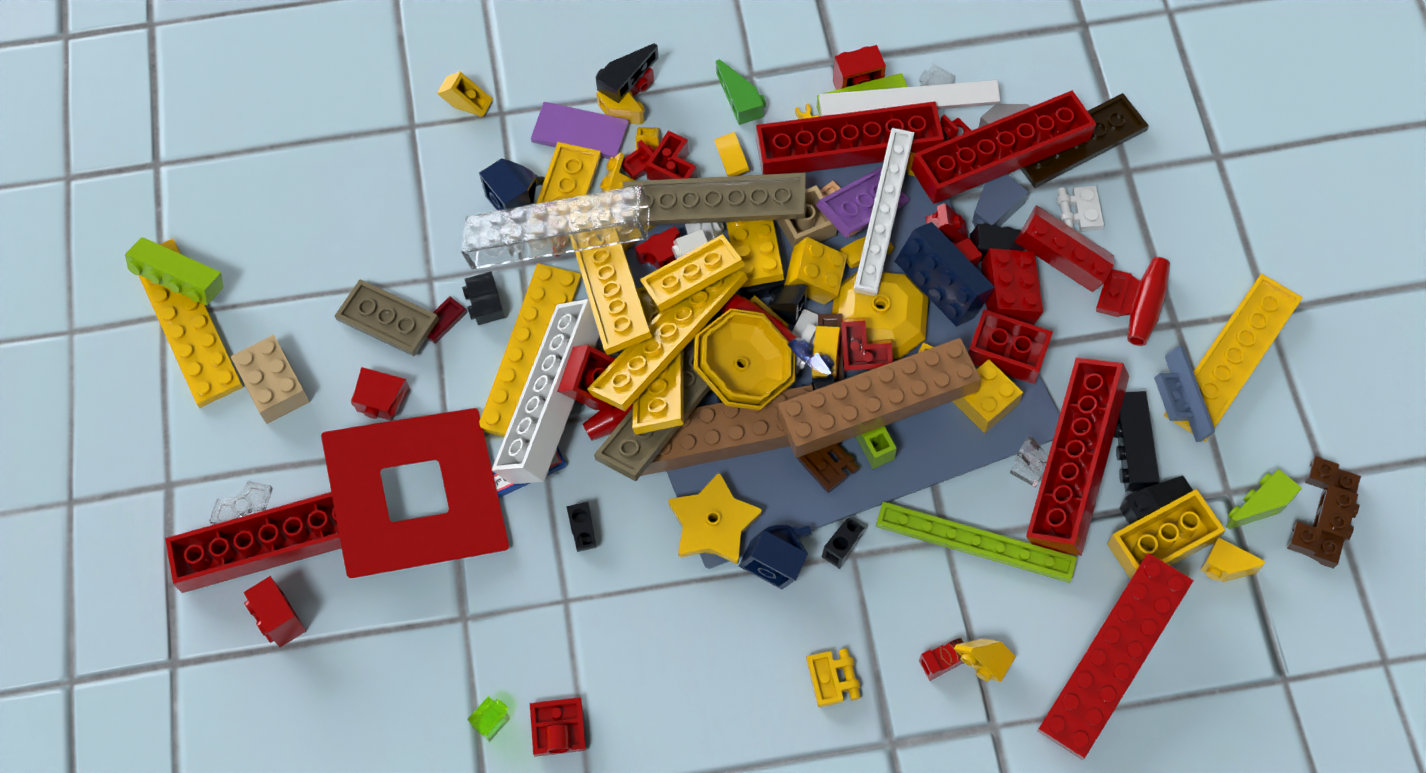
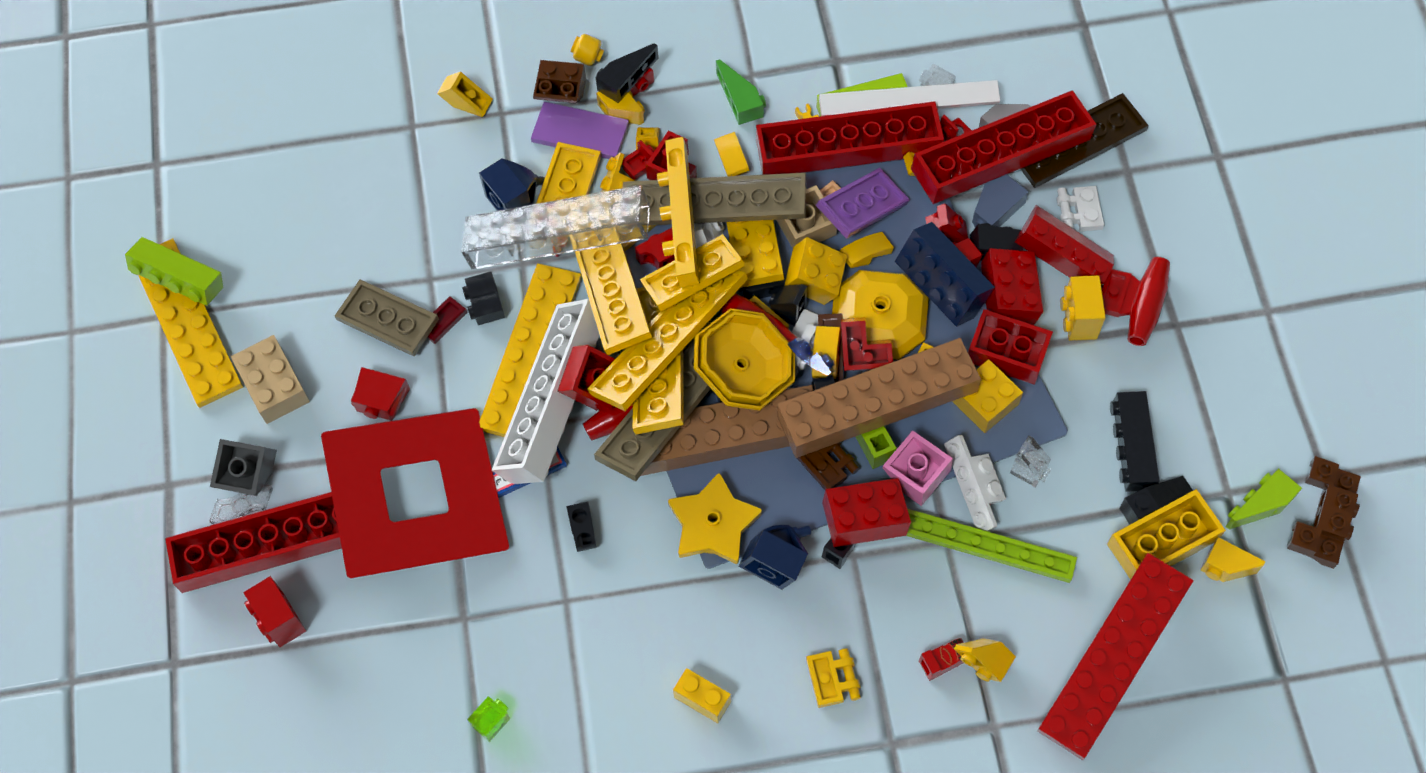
red plate [529,697,586,757] -> none
red brick [833,45,886,90] -> none
white tile [853,128,914,296] -> none
red brick [1026,358,1130,556] -> none
sand blue bracket [1154,346,1215,442] -> none
yellow plate [1164,273,1303,442] -> none
none -> dark grey slope [210,439,277,496]
none -> reddish brown slope [533,60,586,103]
none -> yellow head [570,34,604,66]
none -> yellow piece [657,137,699,288]
none -> yellow brick [673,668,731,723]
none -> red brick [822,478,911,547]
none -> bright pink slope [883,431,953,506]
none -> white bracket [944,435,1006,531]
none -> yellow brick [1060,276,1105,341]

